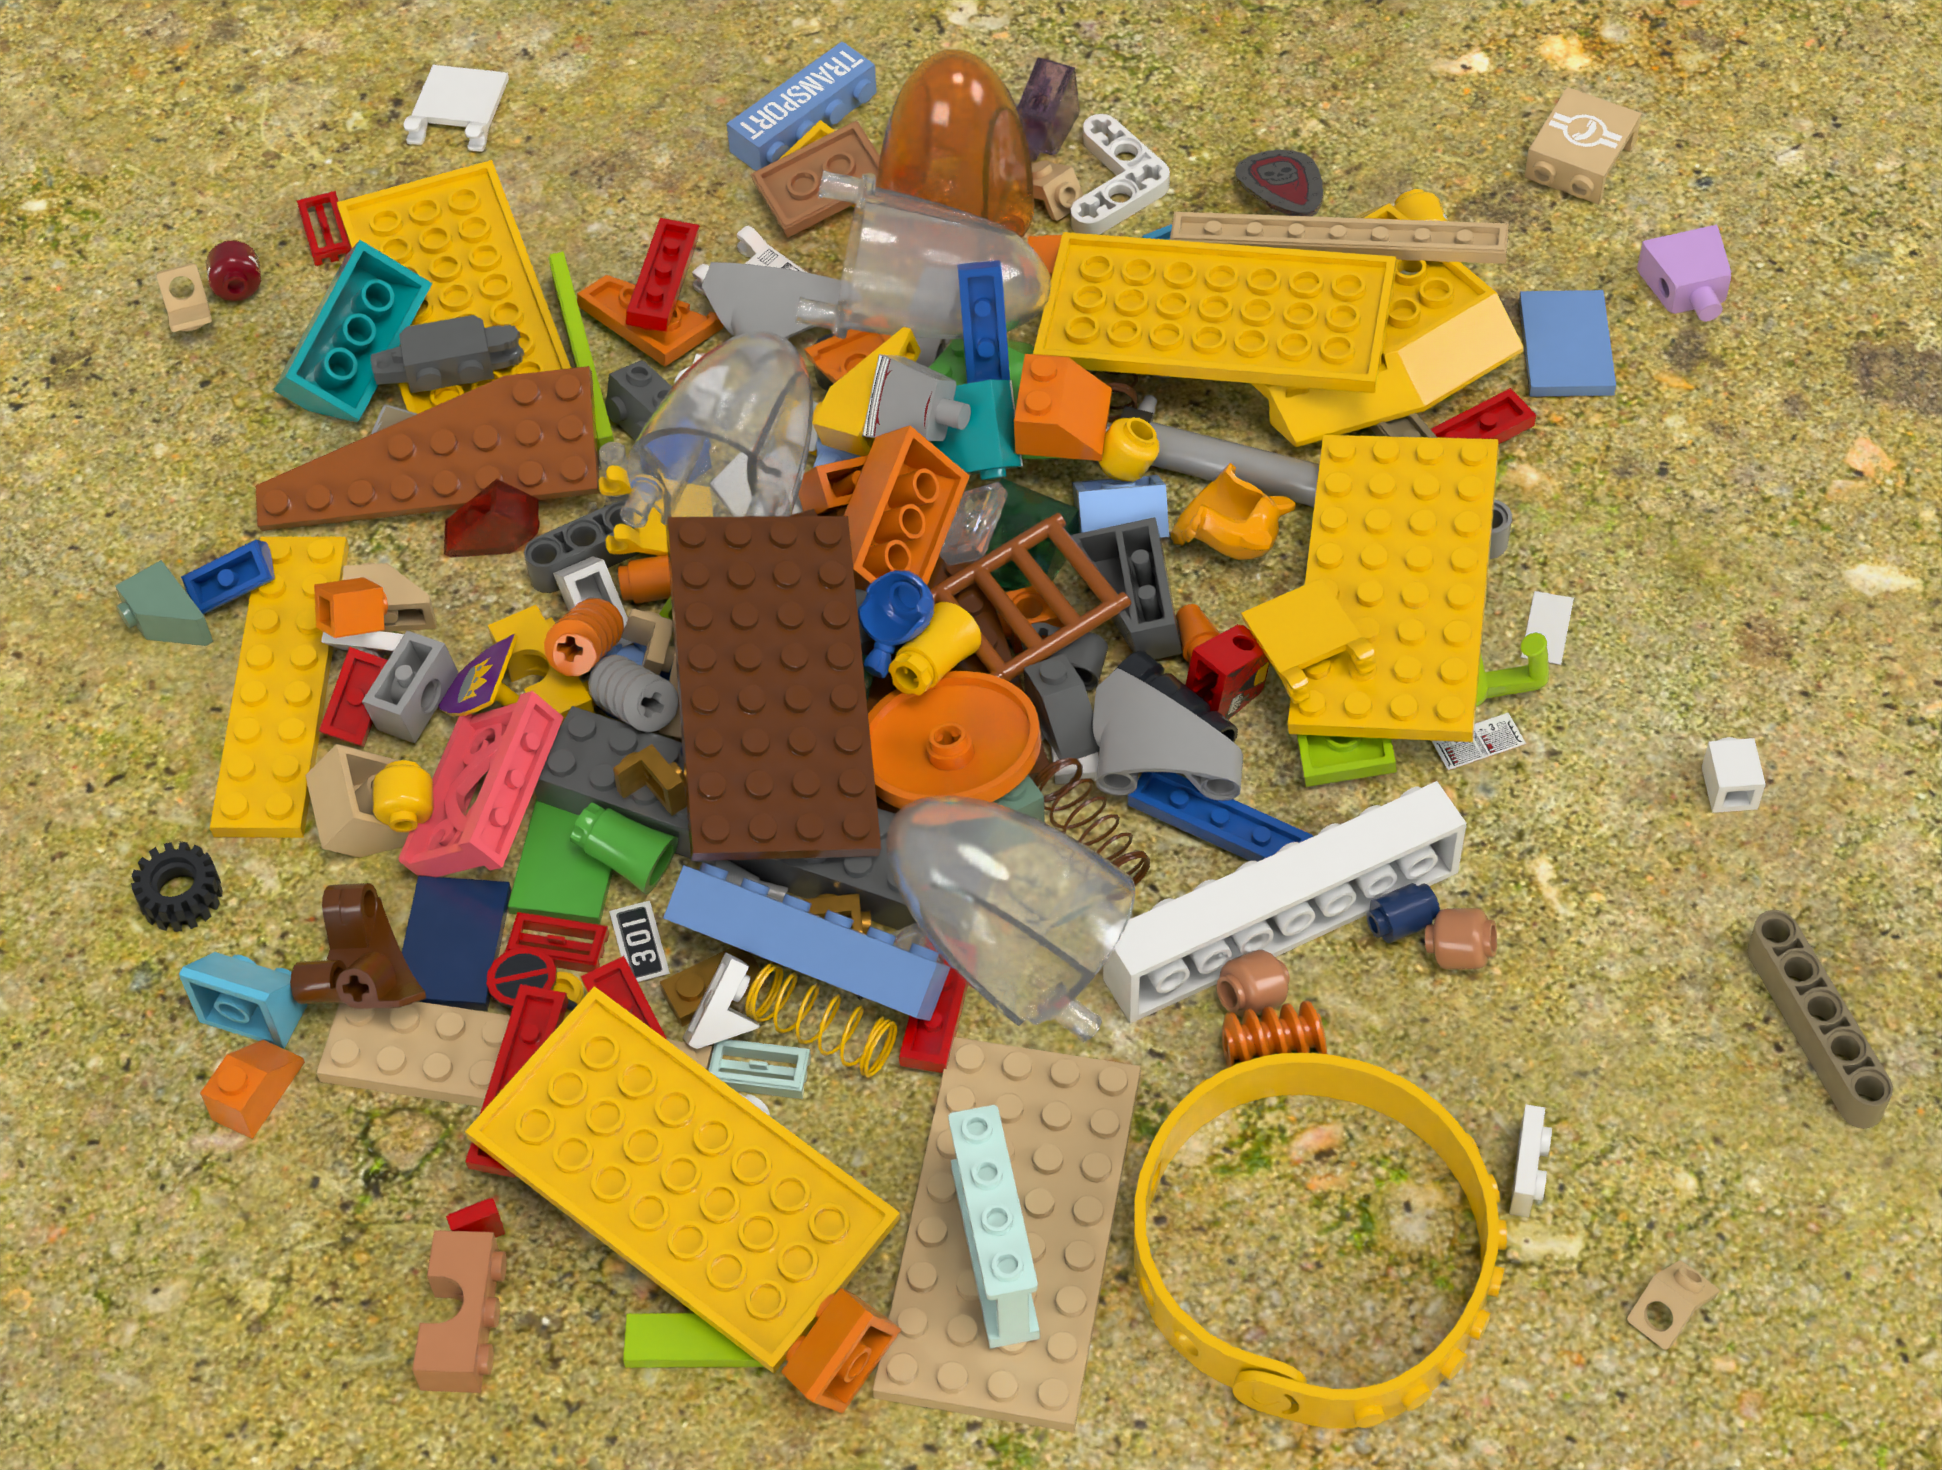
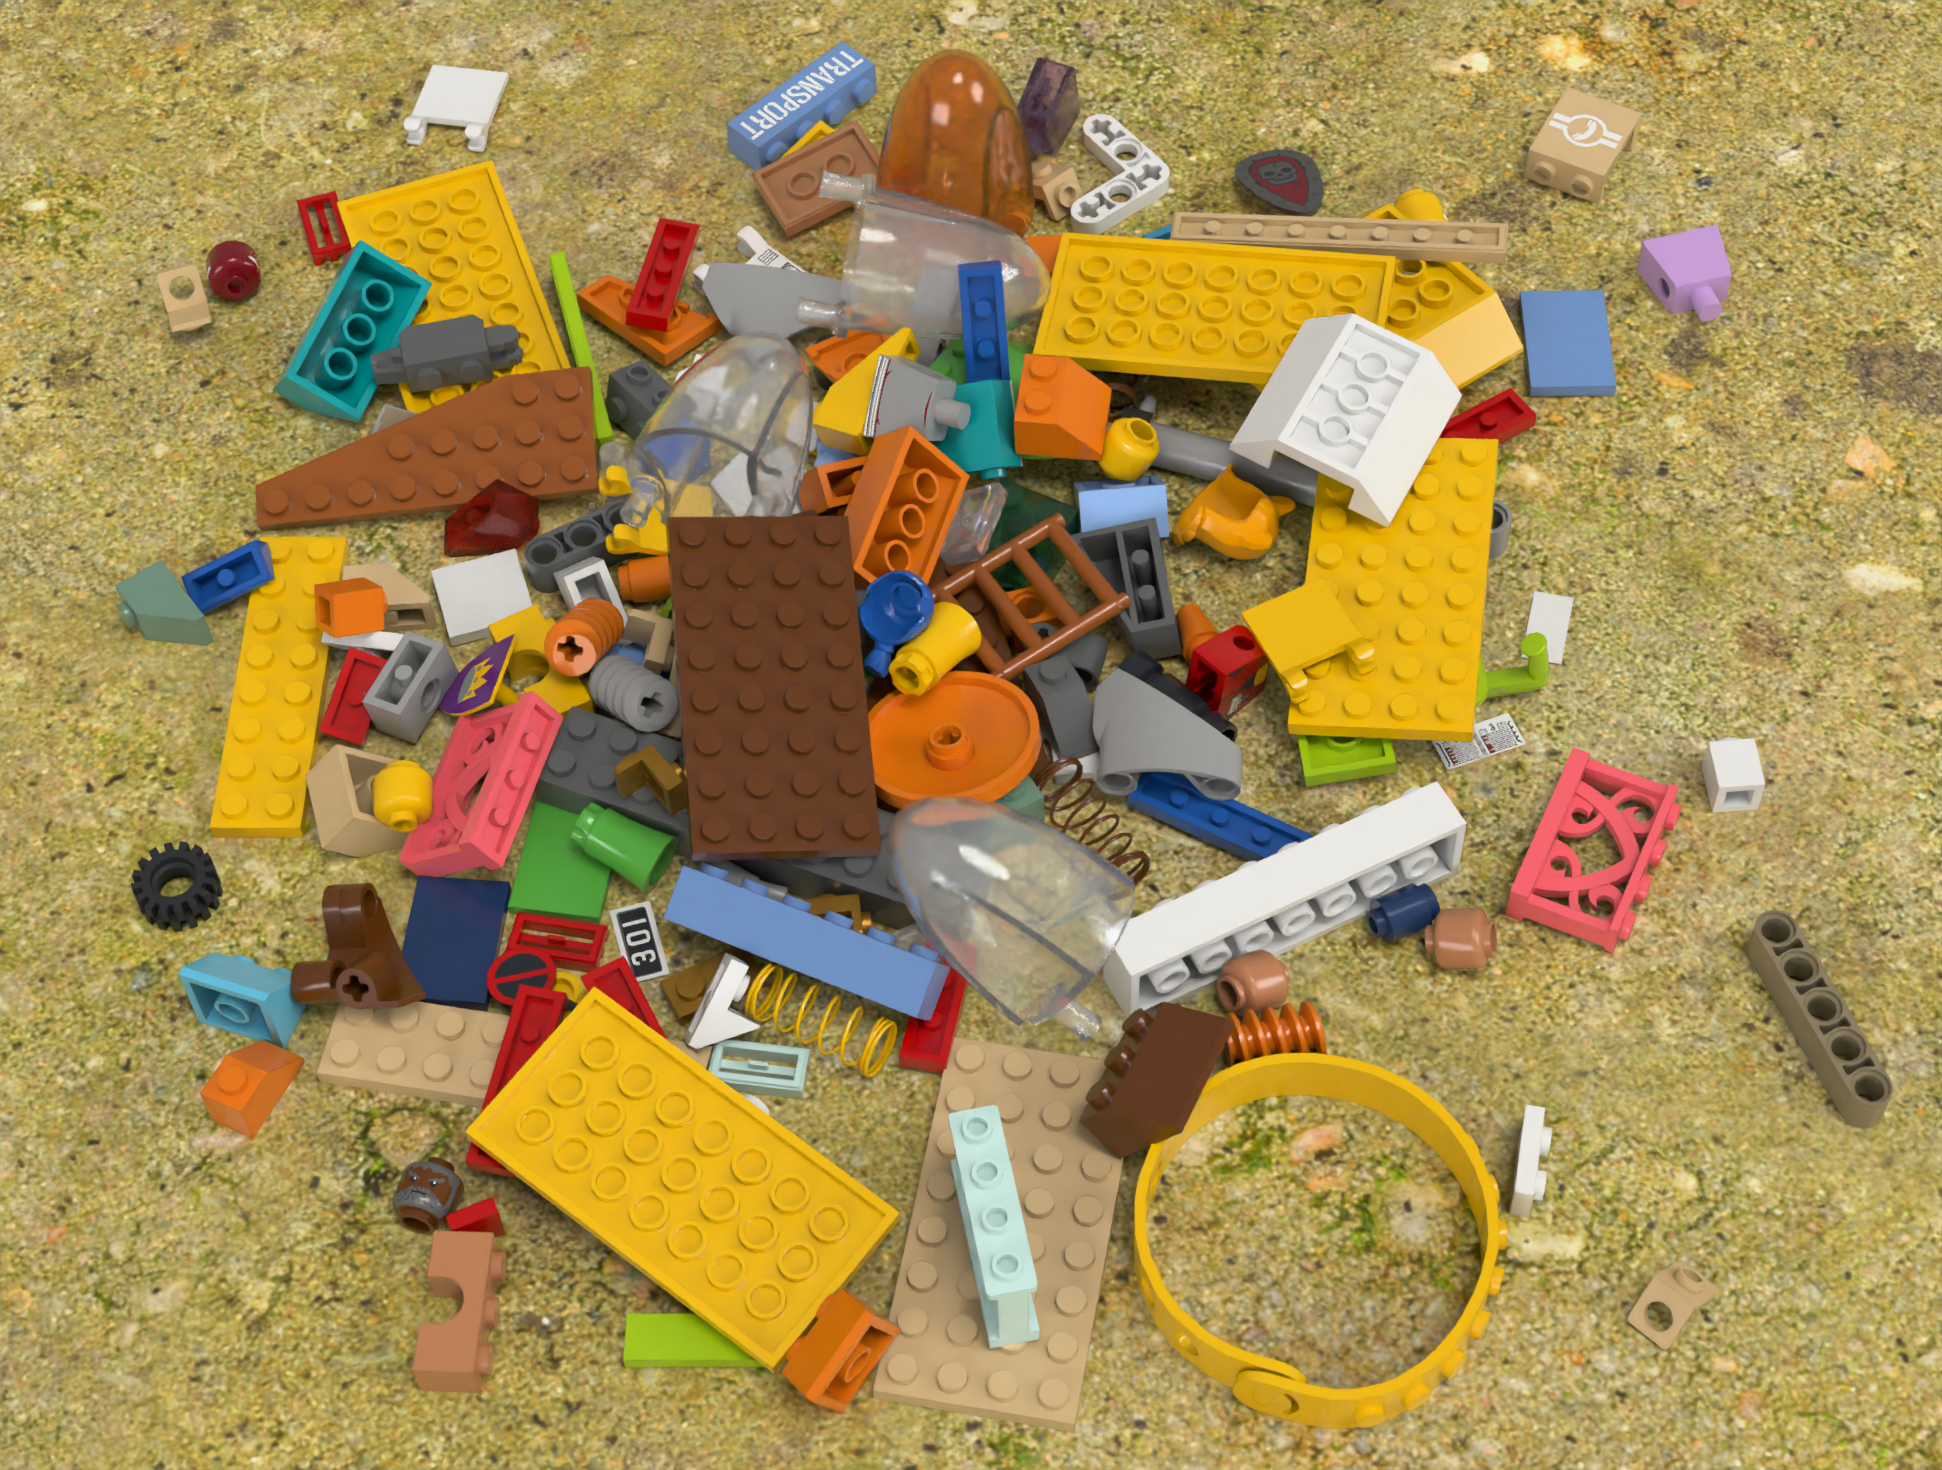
none -> head [392,1157,464,1234]
none -> white tile [431,549,532,646]
none -> reddish brown slope [1079,1001,1234,1159]
none -> white slope [1229,313,1462,528]
none -> coral fence [1505,747,1682,953]

